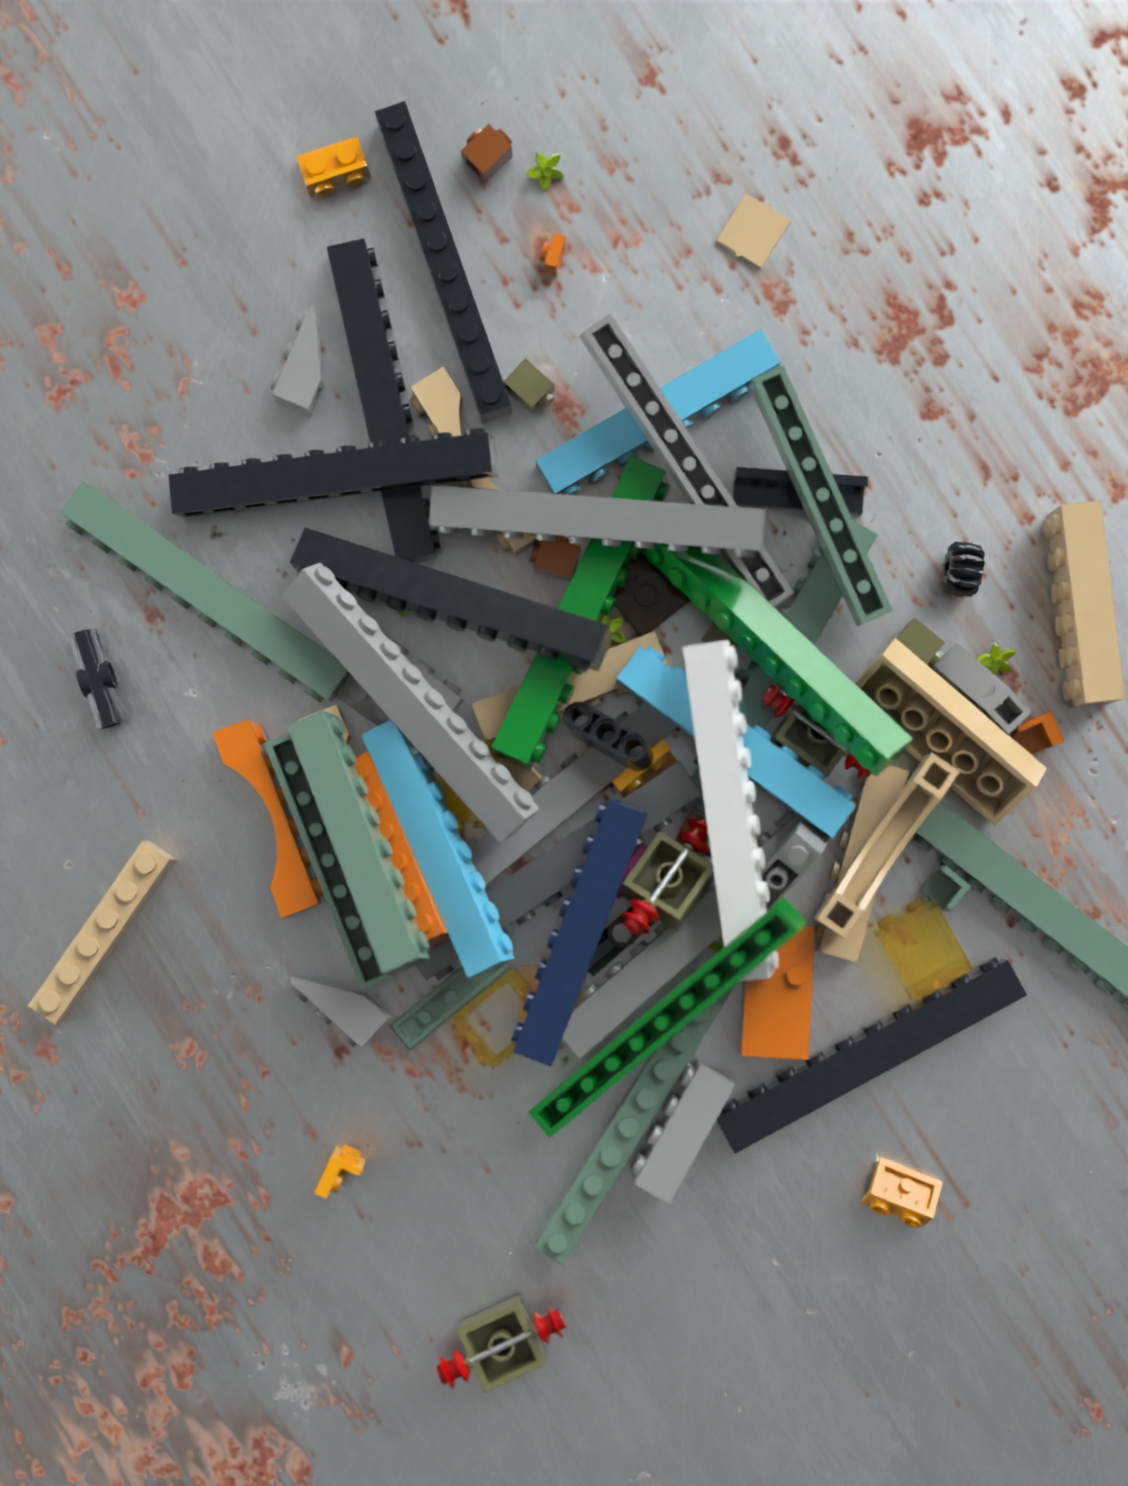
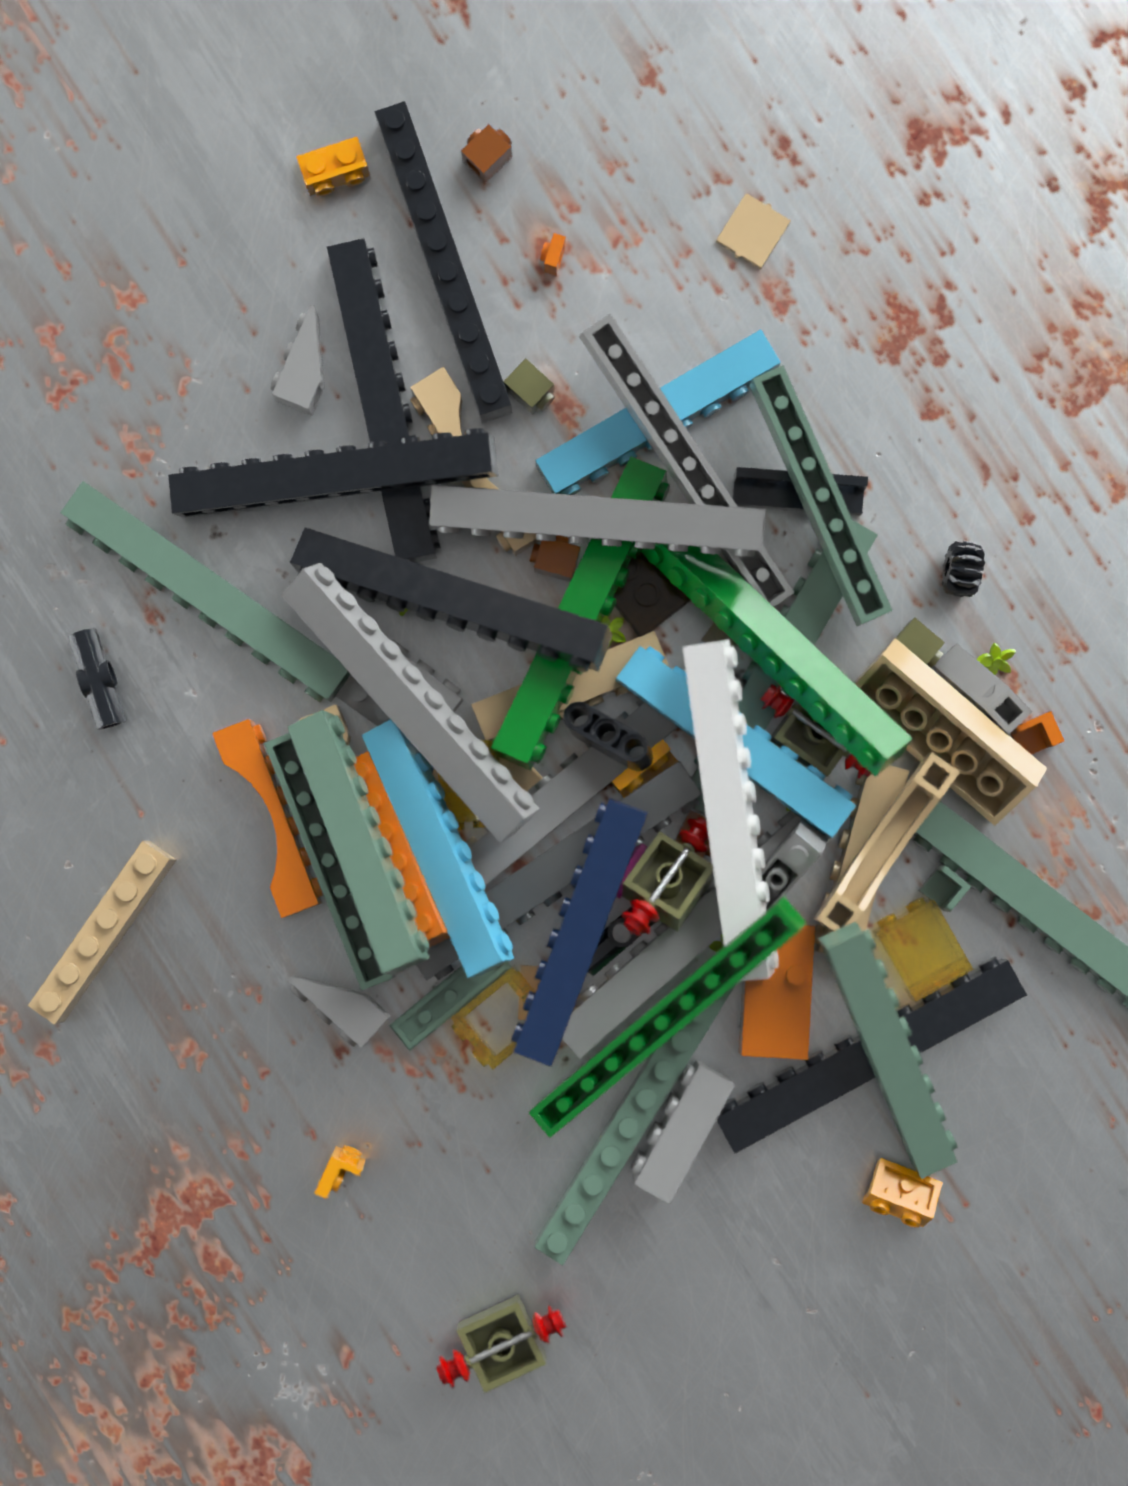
lime plant [526,152,564,191] -> none
tan brick [1043,500,1125,708] -> none
none -> sand green brick [818,922,958,1179]

